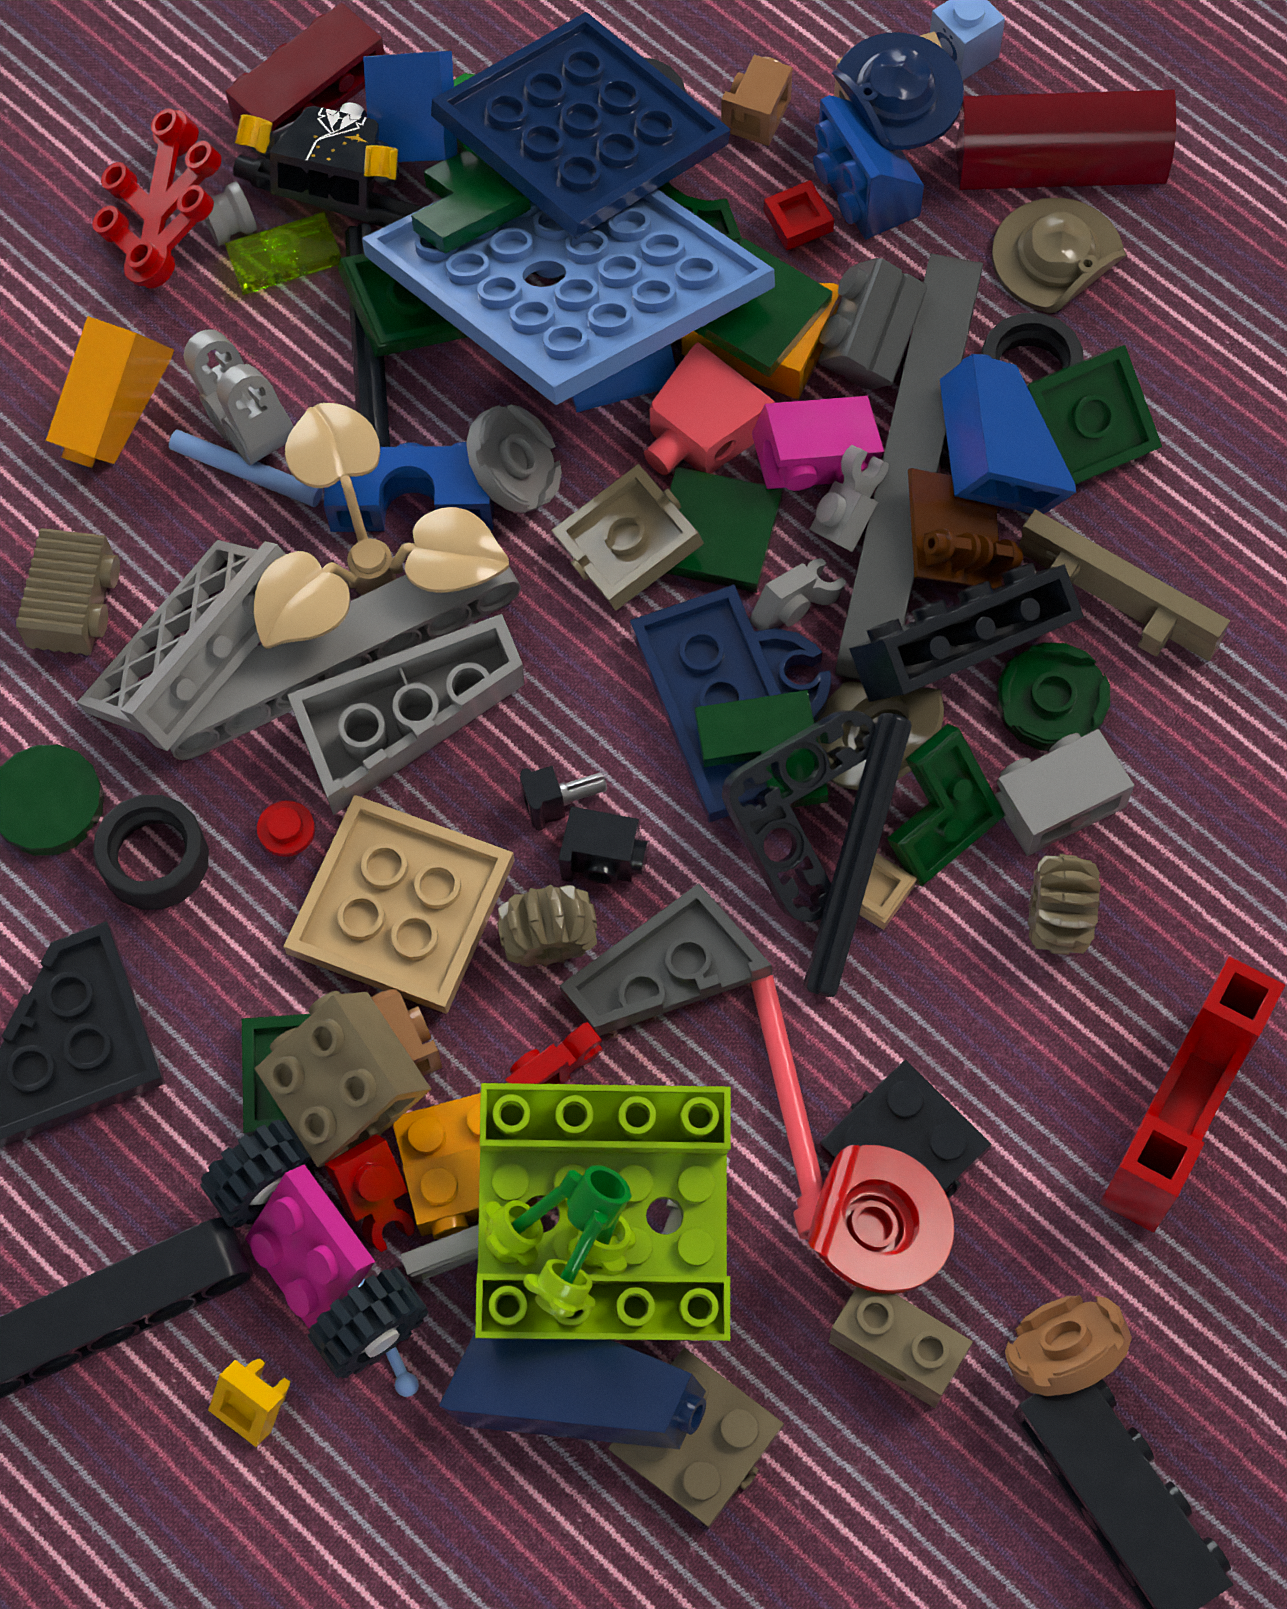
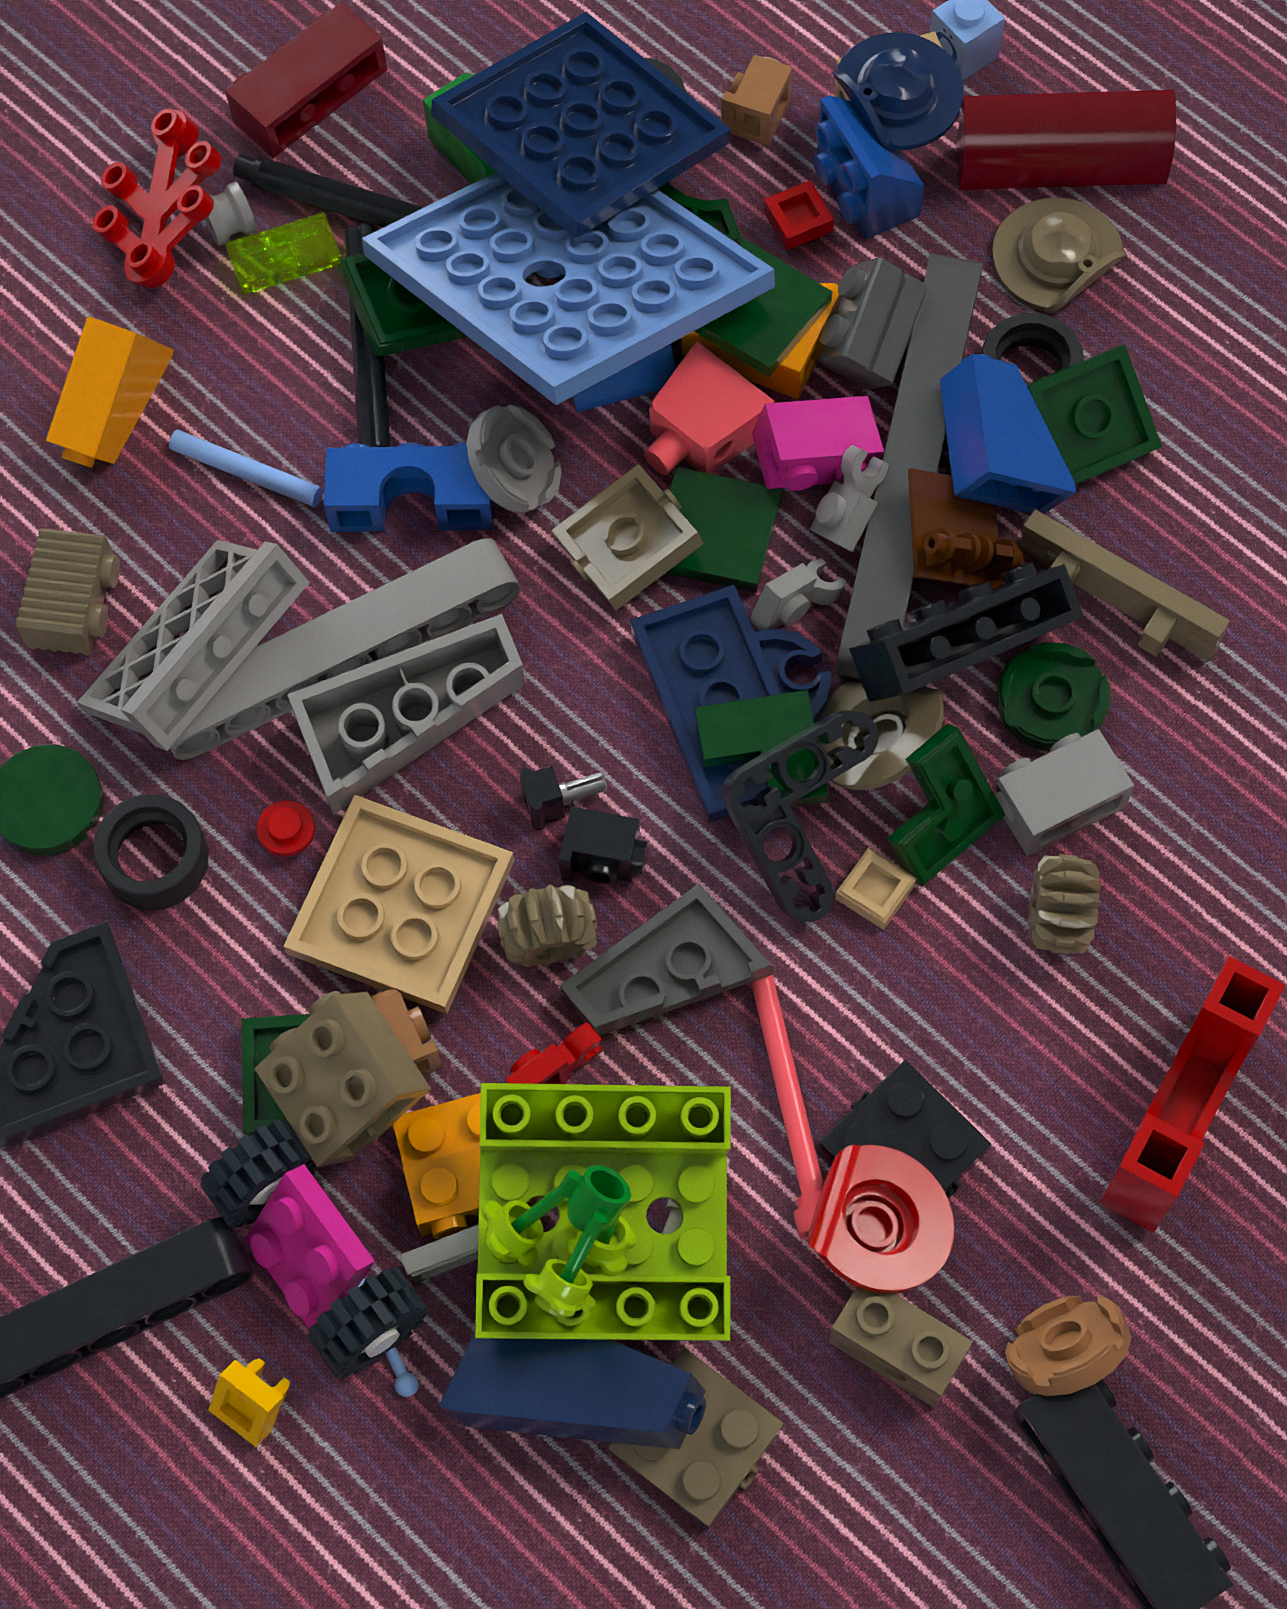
light grey piece [183,330,294,466] -> none
black torso [235,103,399,216] -> none
tan plant [254,403,509,649] -> none
red plate [324,1134,414,1252] -> none
blue tile [363,51,457,162] -> none
dark green tile [411,150,531,254] -> none
black axle [803,713,912,997] -> none

